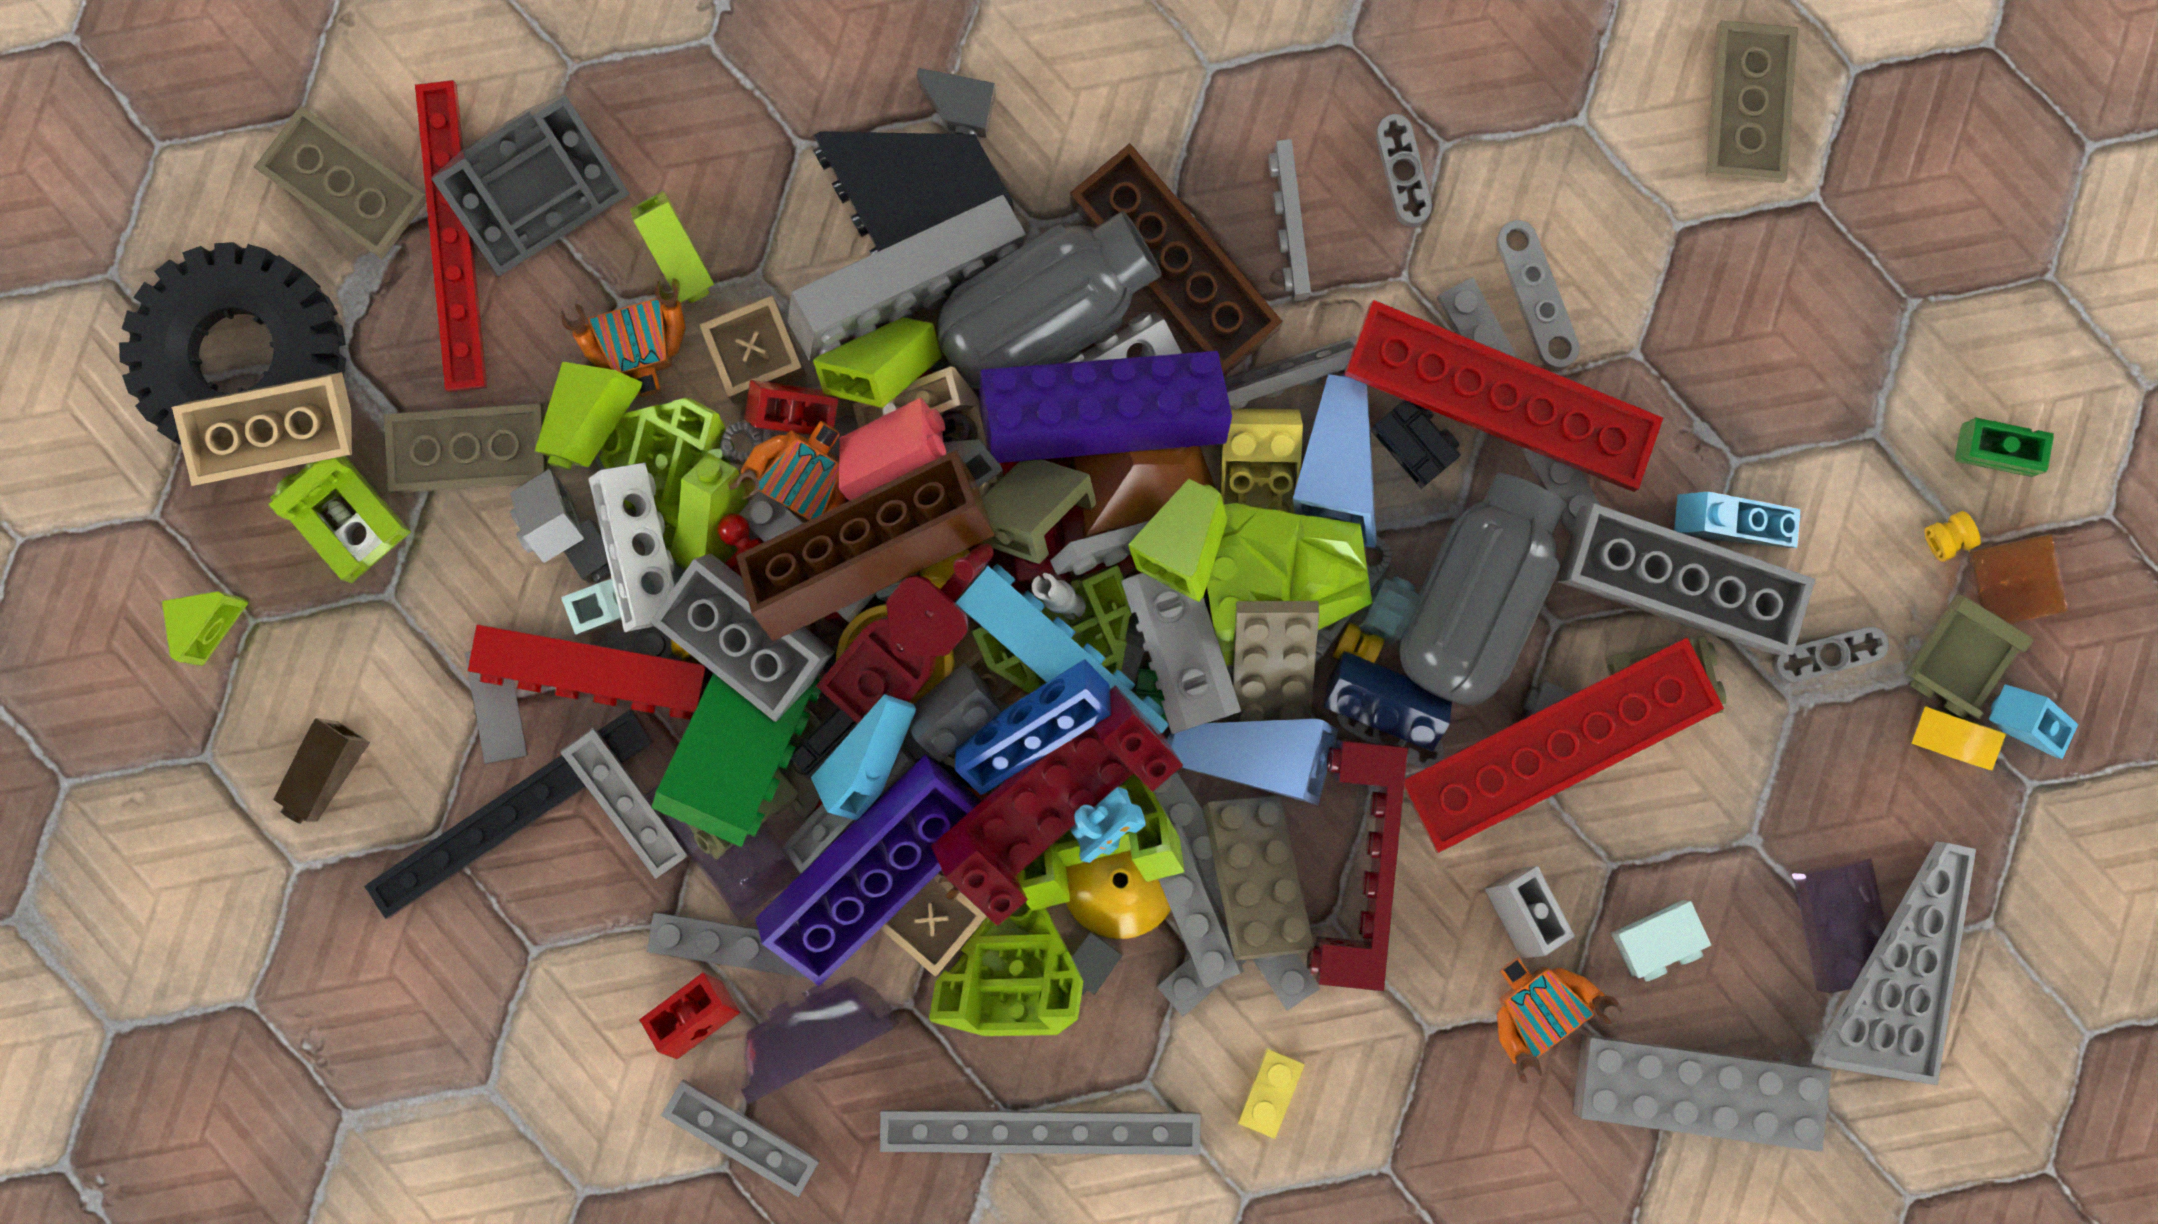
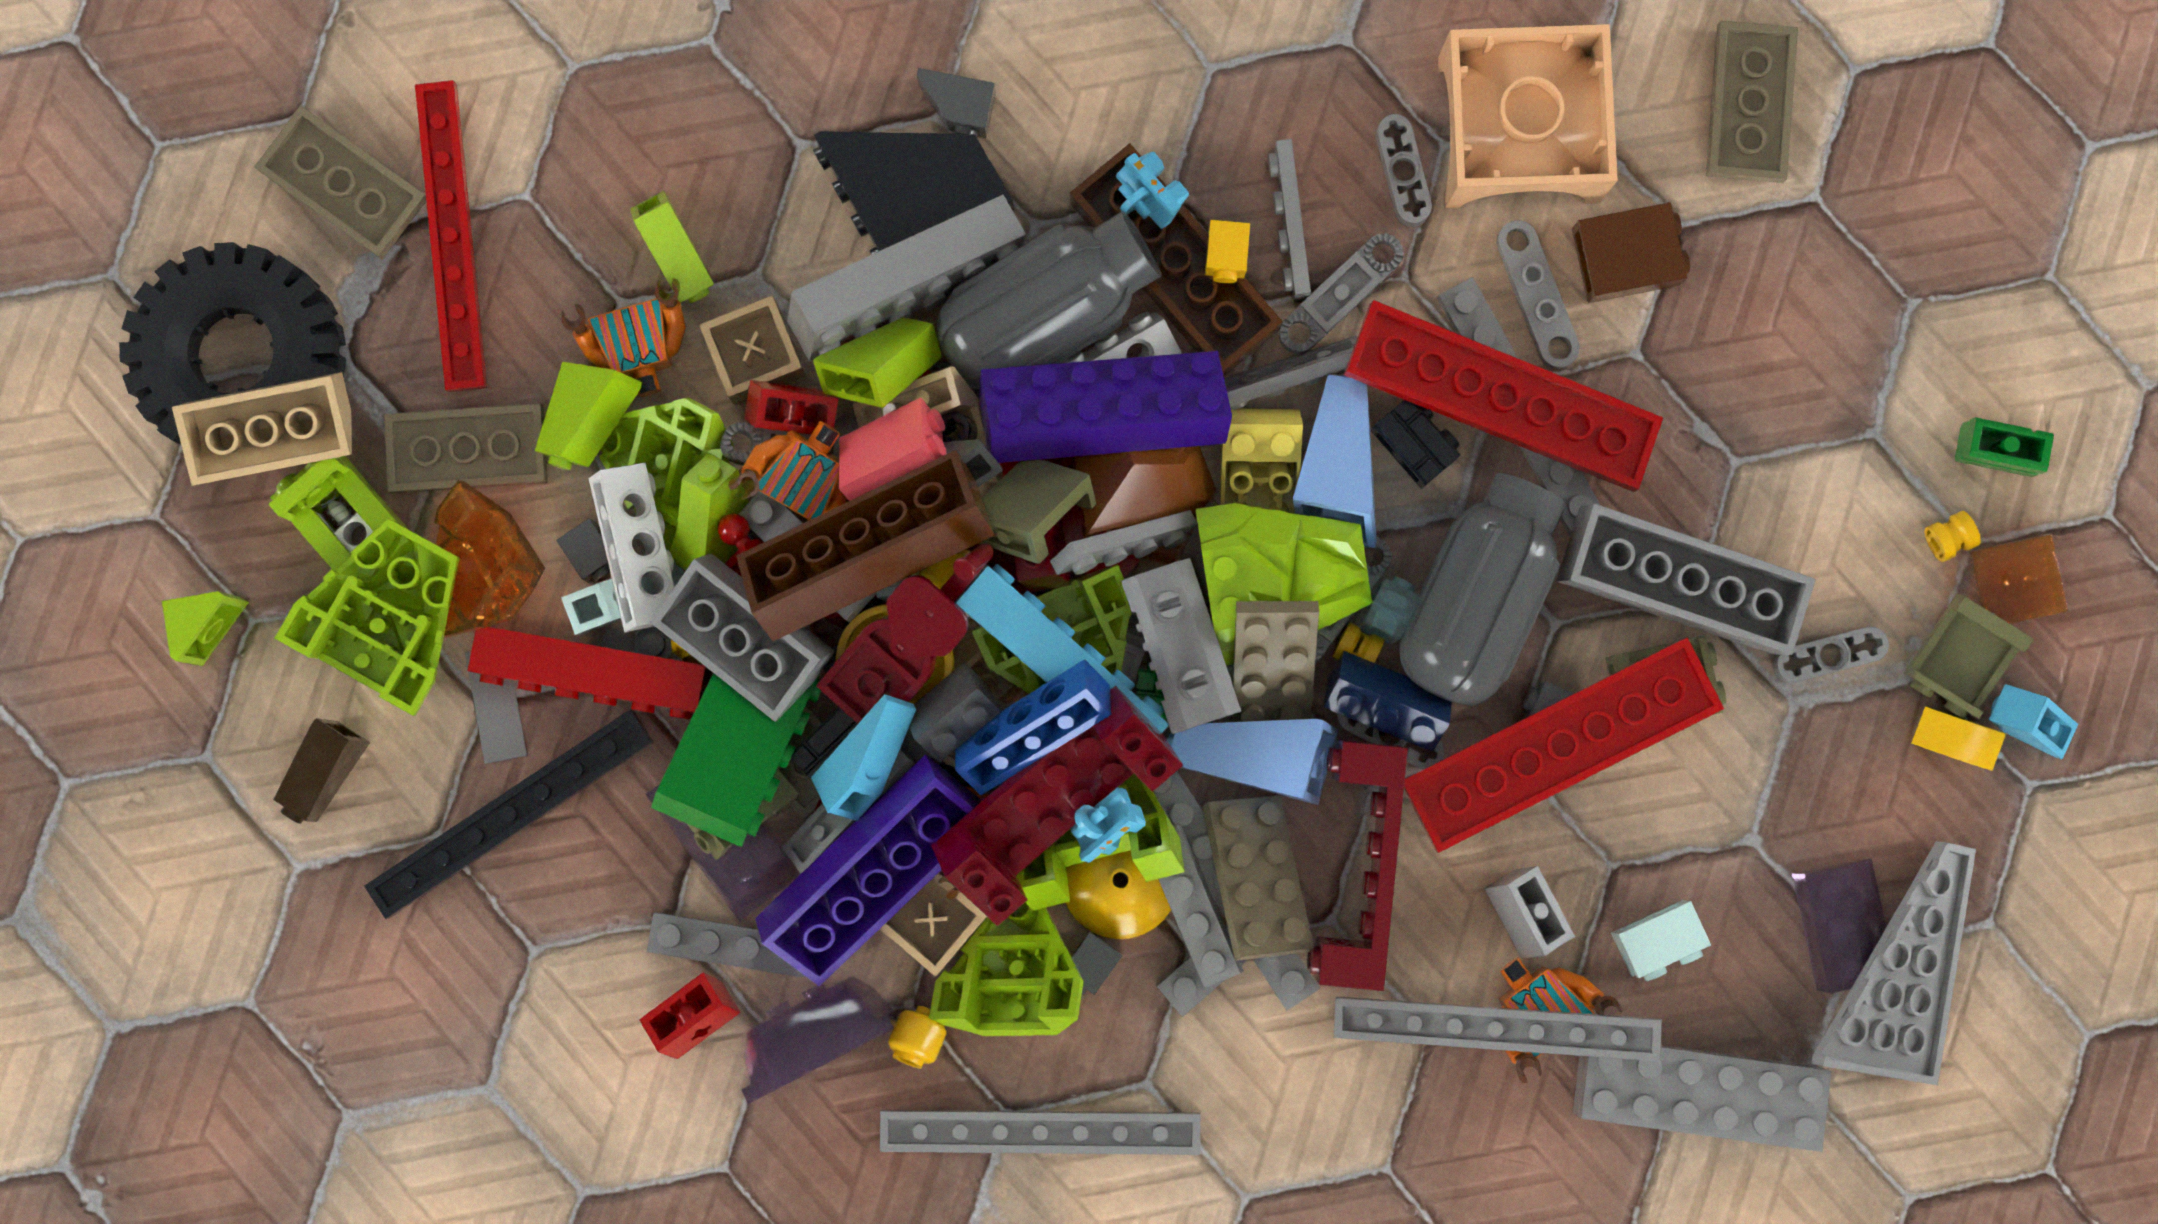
dark grey slope [431,94,630,277] -> none
light grey brick [510,469,584,563] -> none
light grey plate [560,727,688,879] -> none
light grey plate [661,1079,820,1197] -> none
white pin [1032,573,1086,620] -> none
lime slope [1128,479,1228,602] -> none
light yellow plate [1237,1048,1305,1139] -> none
medium azure slope [1674,492,1801,548] -> none
none -> lime wedge [274,519,460,716]
none -> clear orange wedge [434,480,545,639]
none -> yellow head [888,1006,947,1069]
none -> medium azure hips [1116,152,1189,230]
none -> yellow brick [1205,220,1250,283]
none -> light grey plate [1279,233,1403,354]
none -> light grey plate [1334,997,1662,1062]
none -> light nougat piece [1438,24,1618,208]
none -> reddish brown brick [1572,202,1690,304]

